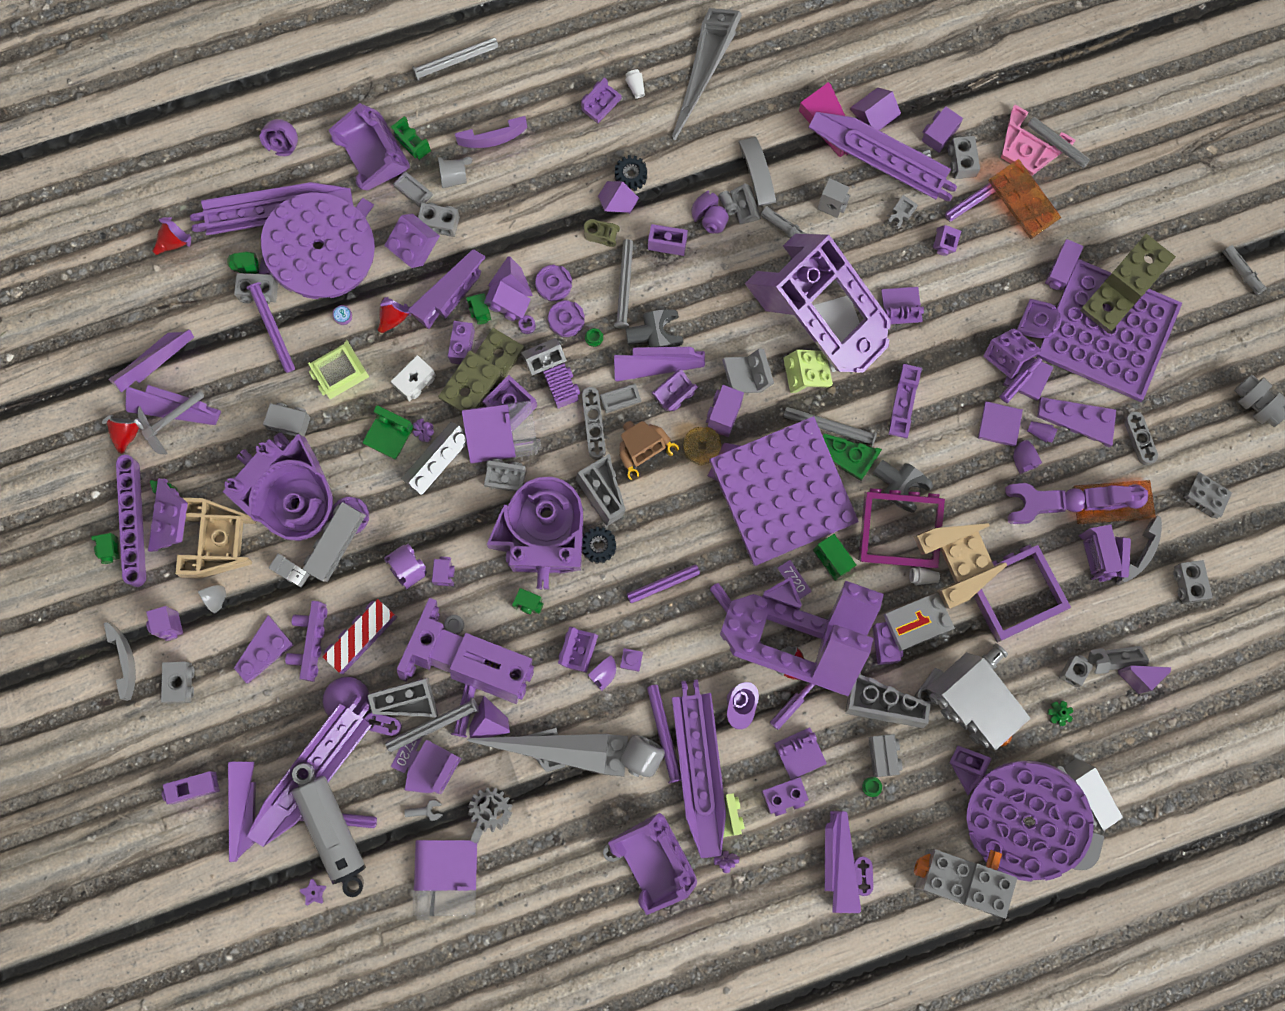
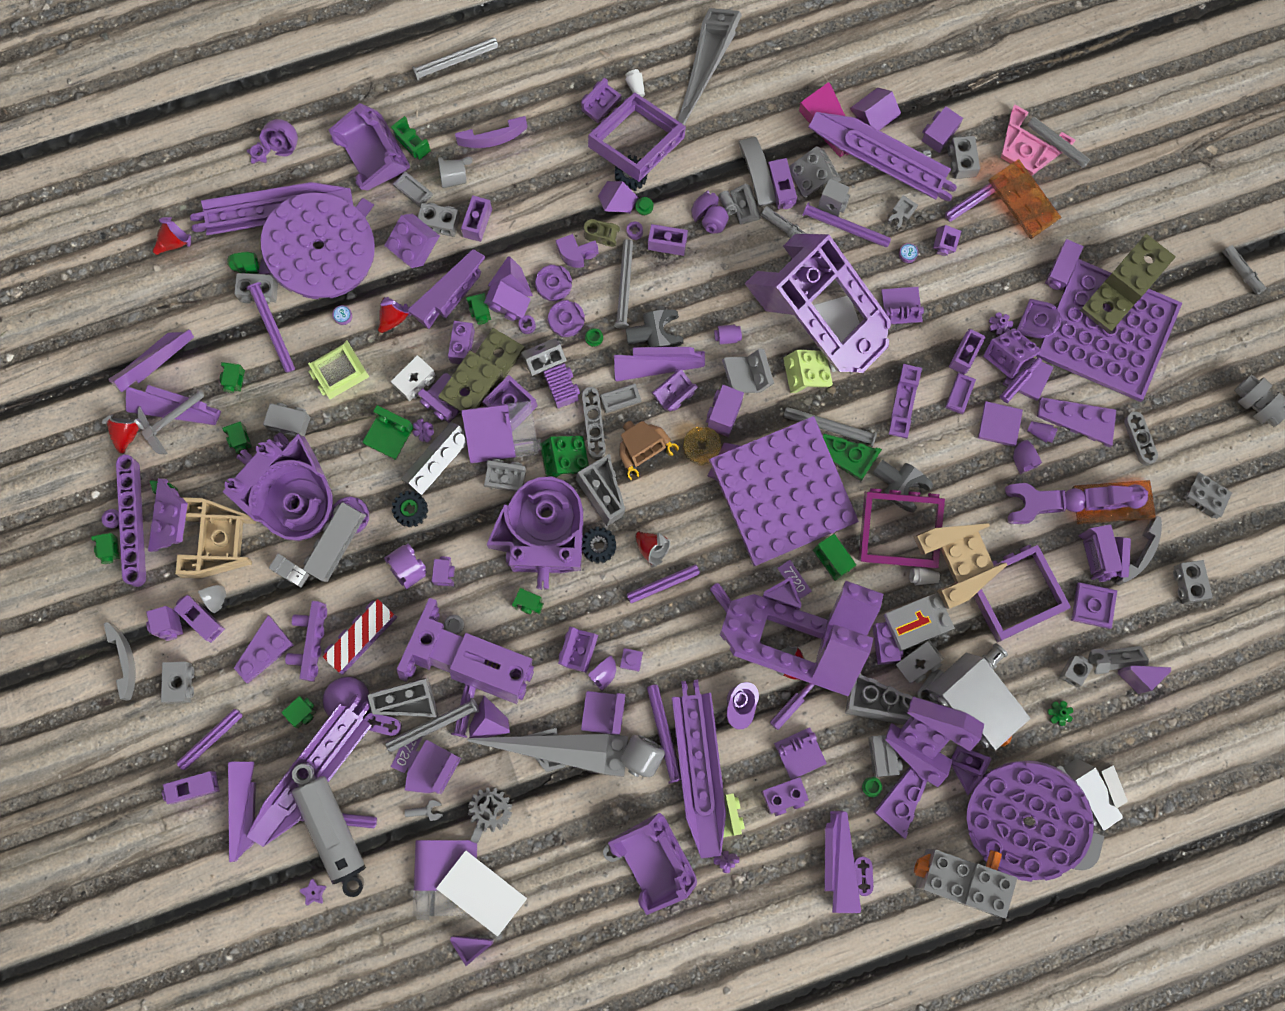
none -> medium lavender plate [102,509,119,528]
none -> medium lavender brick [173,595,225,643]
none -> medium lavender axle [177,709,242,770]
none -> green brick [220,362,245,393]
none -> green brick [222,422,252,454]
none -> medium lavender plate [247,142,271,164]
none -> green brick [281,696,316,728]
none -> black bush [392,491,428,528]
none -> medium lavender bracket [418,373,470,423]
none -> white sticker [436,851,527,936]
none -> medium lavender slope [450,935,494,966]
none -> medium lavender brick [461,195,492,242]
none -> green bracket [540,436,589,478]
none -> medium lavender brick [556,234,599,268]
none -> medium lavender bracket [581,691,625,735]
none -> medium lavender window [588,92,686,182]
none -> medium lavender bush [626,221,643,240]
none -> green plate [635,197,654,216]
none -> hat [635,531,670,568]
none -> medium lavender brick [714,324,742,345]
none -> medium lavender brick [768,158,797,209]
none -> light grey bracket [789,146,841,197]
none -> medium lavender axle [802,202,891,247]
none -> medium lavender wing [874,766,927,839]
none -> medium lavender wedge [885,697,985,787]
none -> light grey brick [896,640,944,684]
none -> tile [899,243,918,263]
none -> medium lavender tile [945,373,976,414]
none -> medium lavender brick [949,329,985,374]
none -> medium lavender plant [989,312,1013,336]
none -> medium lavender tile [1071,582,1117,629]
none -> white sticker [1101,765,1128,809]

